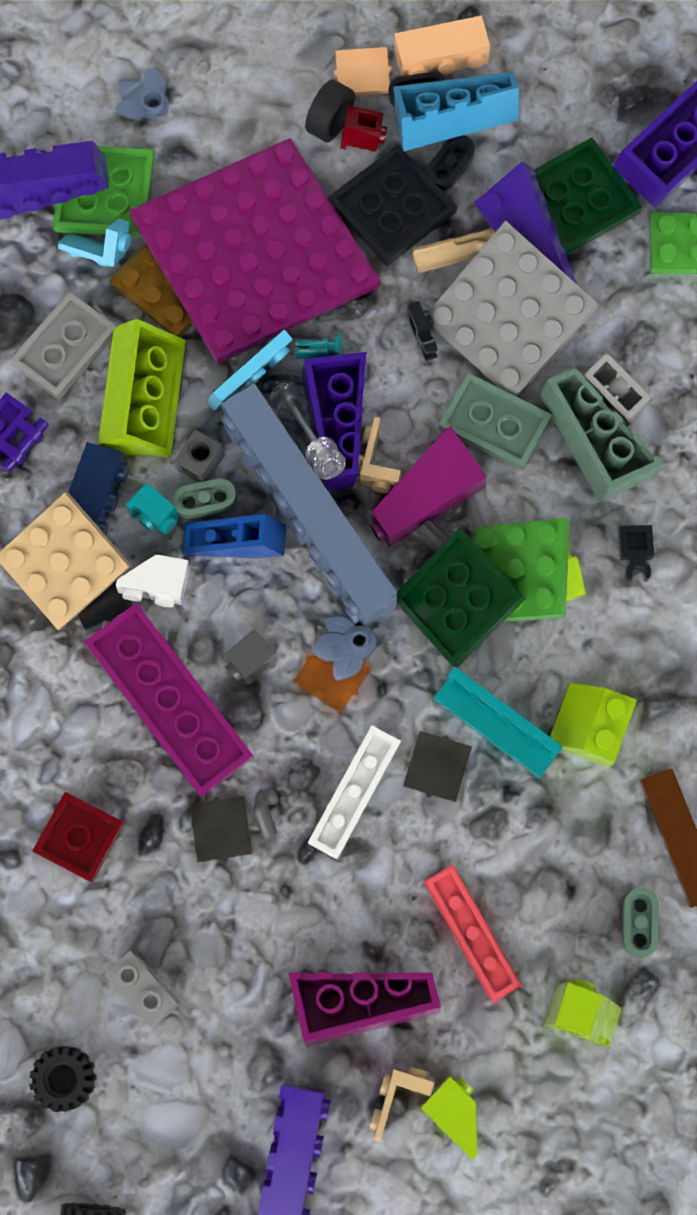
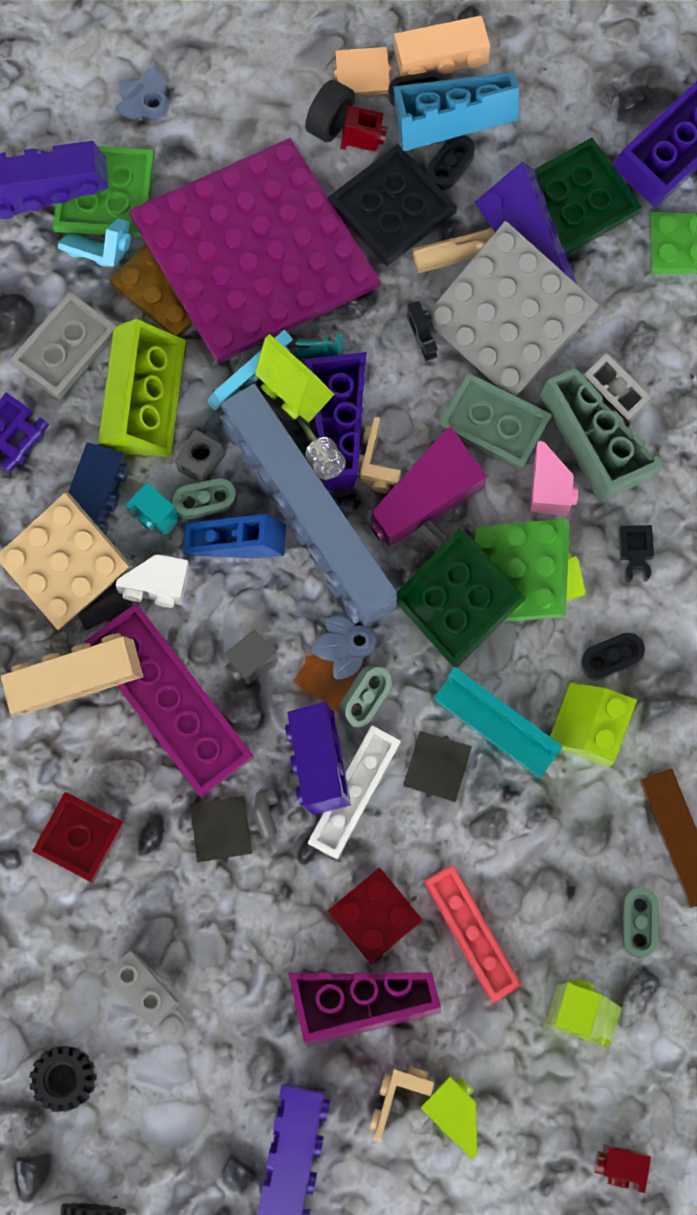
none -> tan brick [1,633,143,715]
none -> lime slope [255,334,334,423]
none -> dark purple brick [285,702,351,815]
none -> dark red plate [328,867,423,964]
none -> sand green plate [339,665,392,727]
none -> bright pink slope [530,441,579,516]
none -> black plate [580,633,645,680]
none -> dark red brick [594,1144,651,1193]

